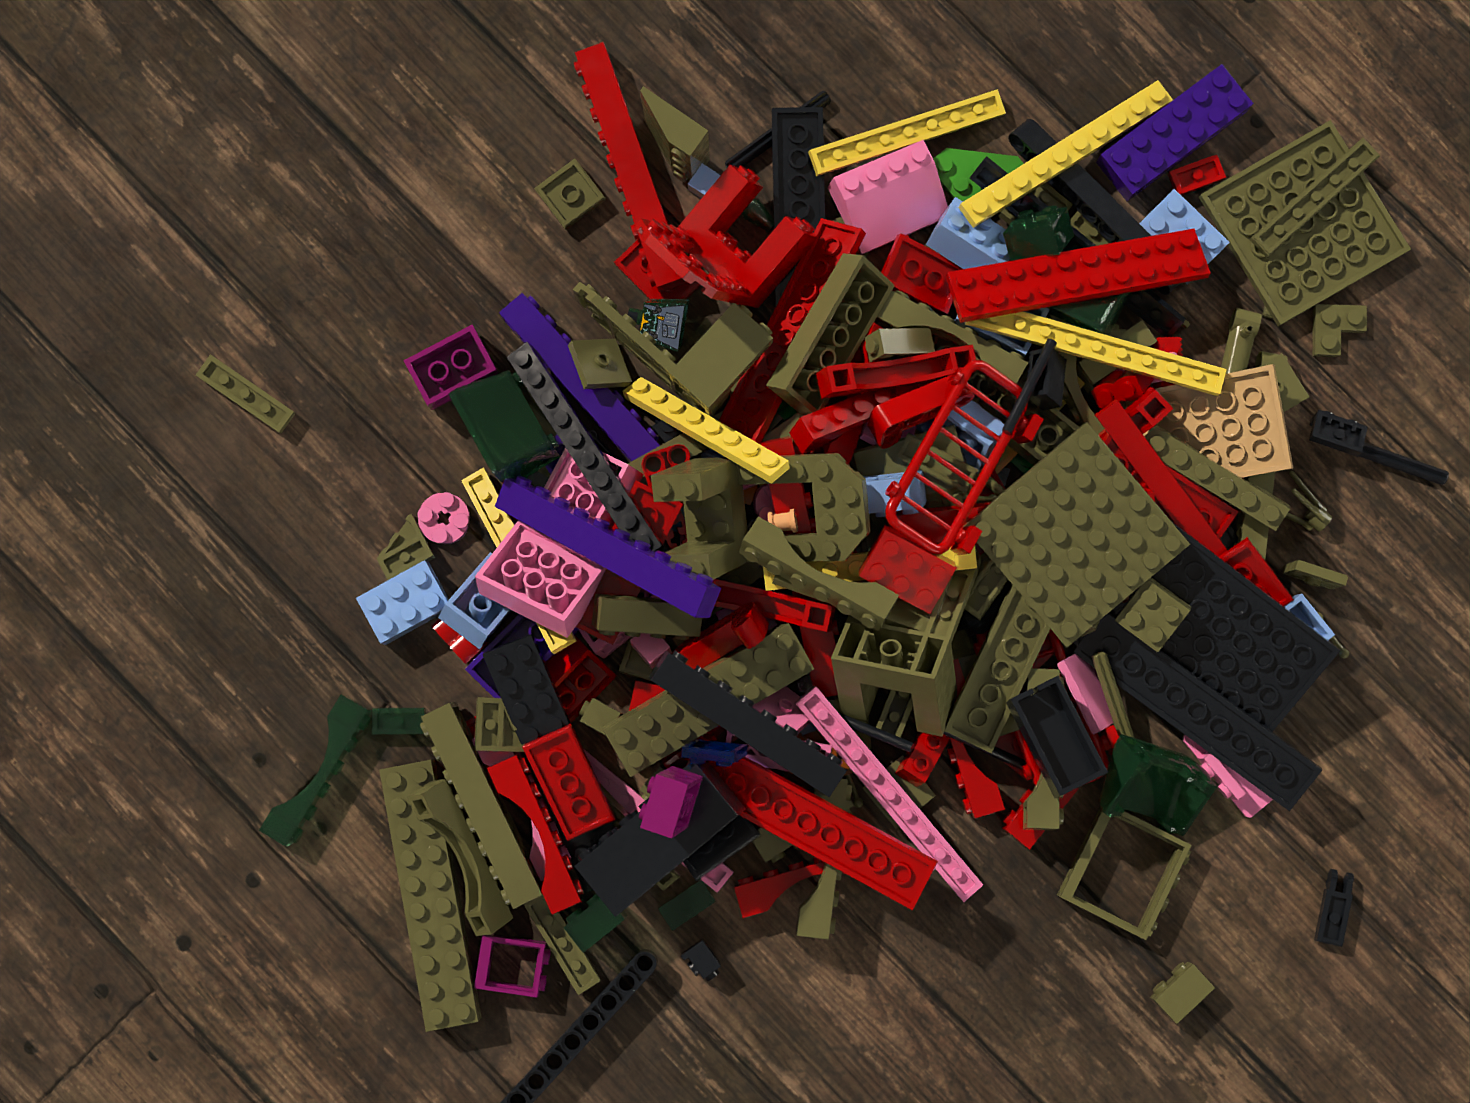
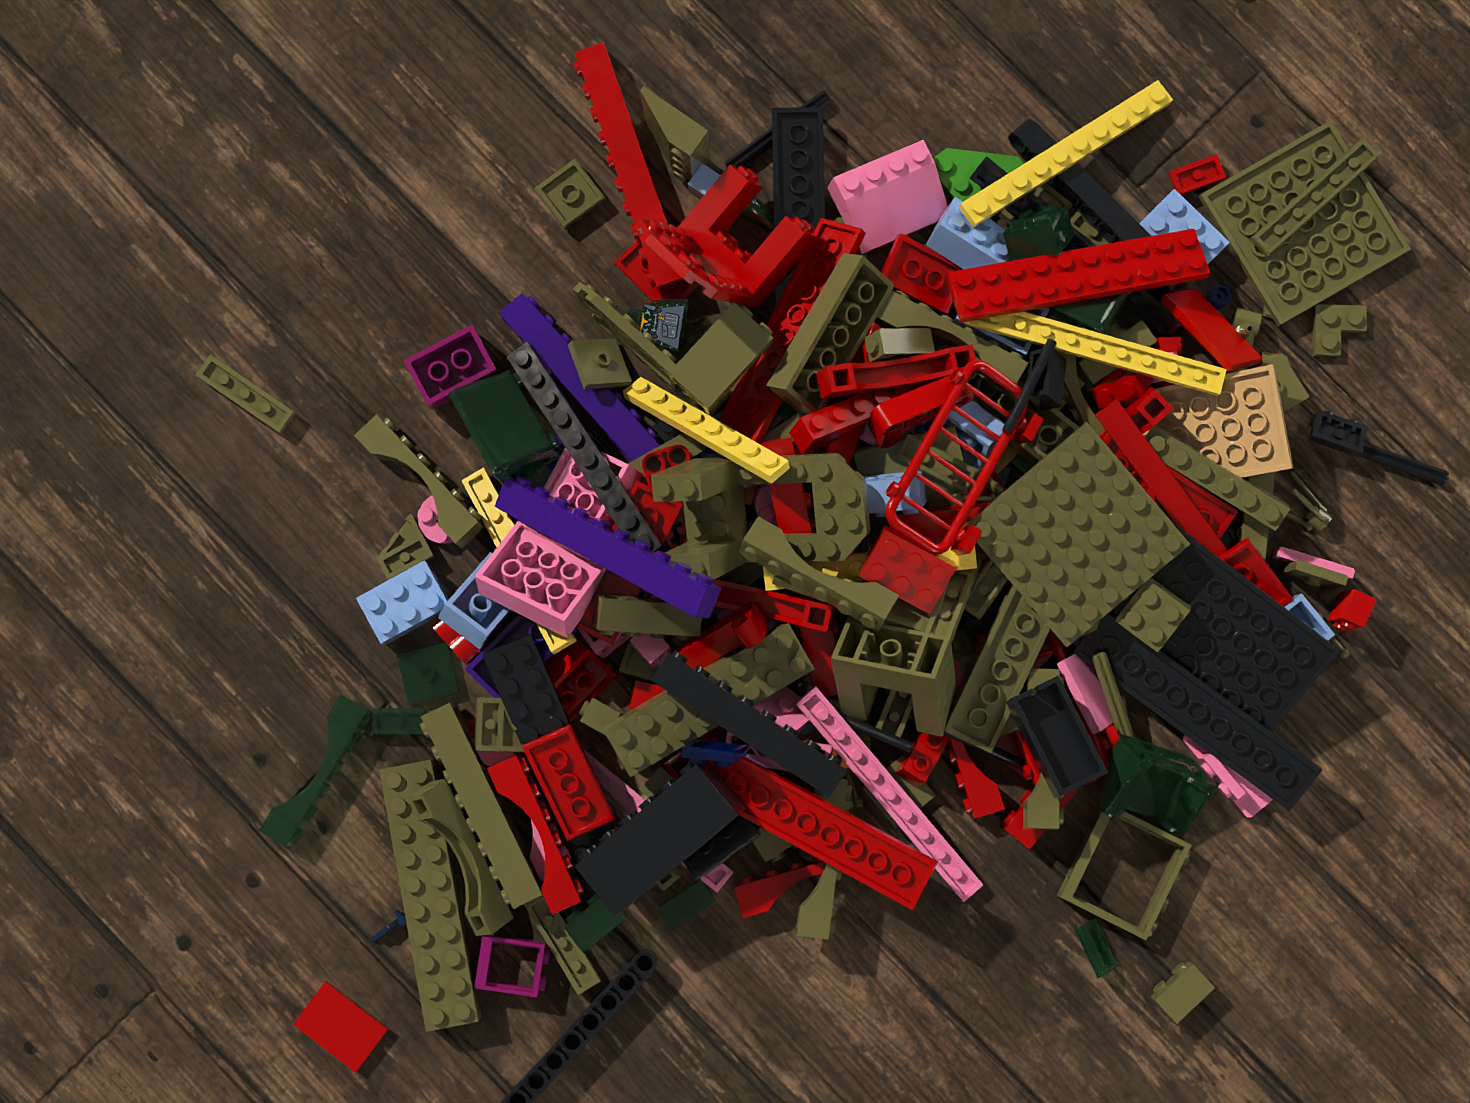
magenta brick [639,766,703,839] -> none
black brick [681,938,721,982] -> none
light nougat bush [768,509,798,533] -> none
light yellow plate [808,89,1006,176] -> none
dark purple brick [1096,64,1254,202] -> none
black hinge [1314,869,1354,947] -> none
none -> red tile [293,981,389,1073]
none -> olive arch [354,414,484,549]
none -> dark blue piece [371,909,406,942]
none -> clear green plate [397,643,460,705]
none -> clear green plate [1075,918,1118,978]
none -> red tile [1161,288,1263,371]
none -> clear blue plate [1206,284,1232,309]
none -> bright pink tile [1271,546,1355,580]
none -> red brick [1328,589,1377,633]

